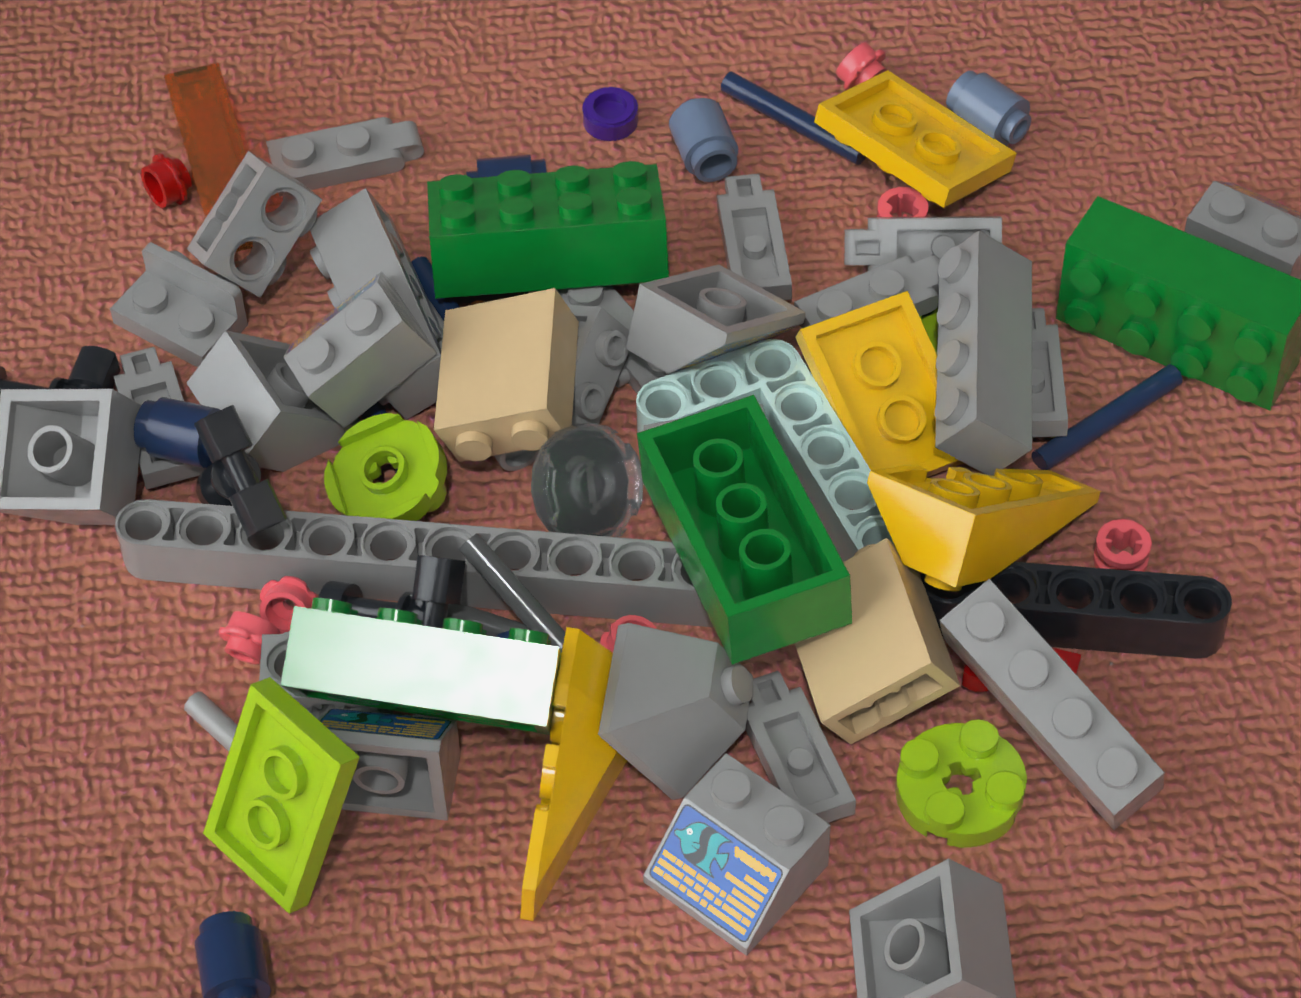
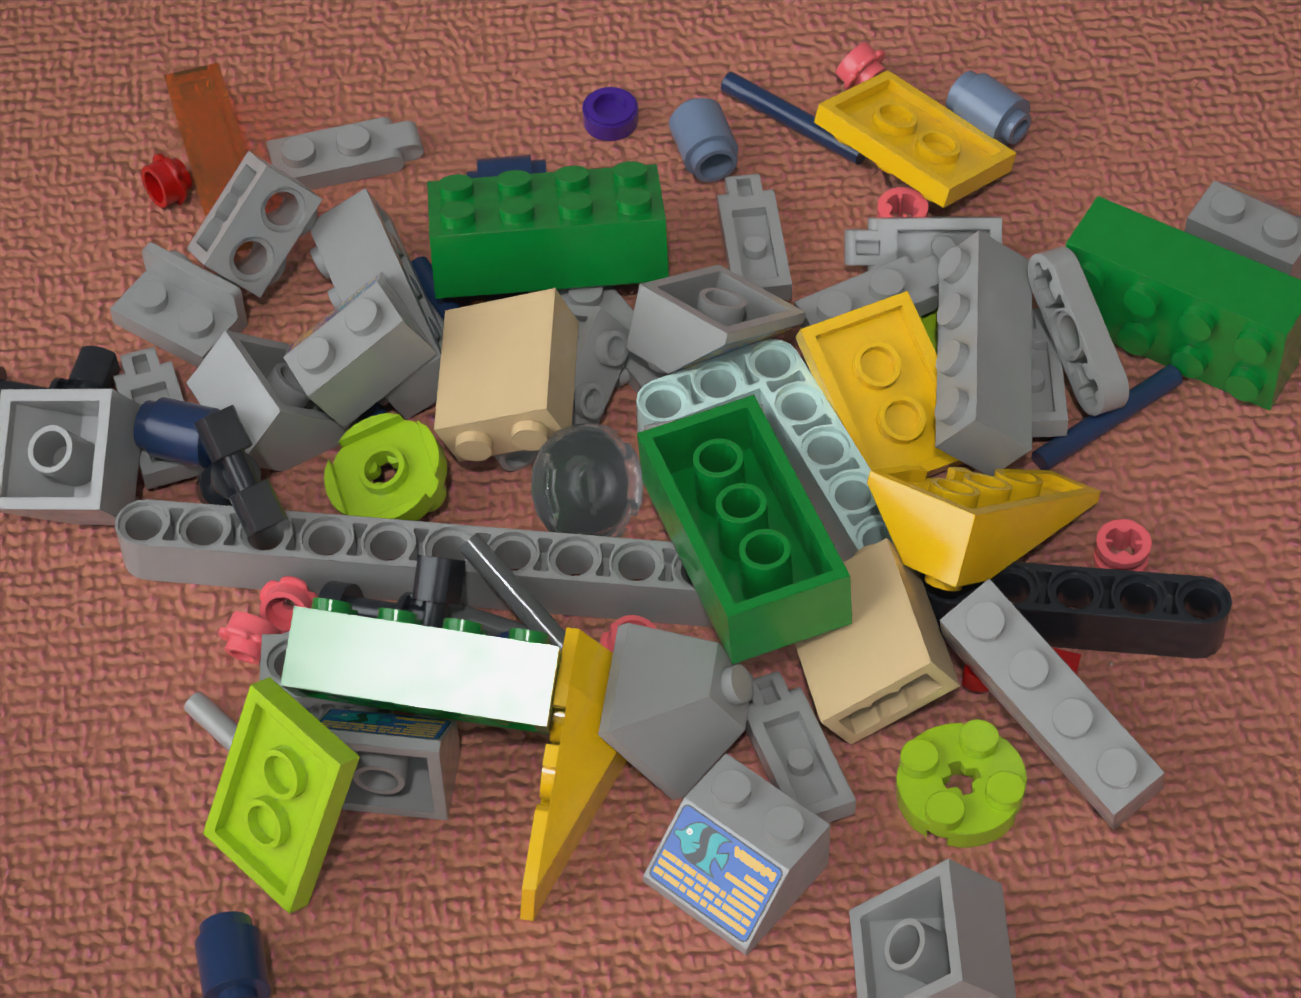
none -> light grey beam [1028,246,1129,416]

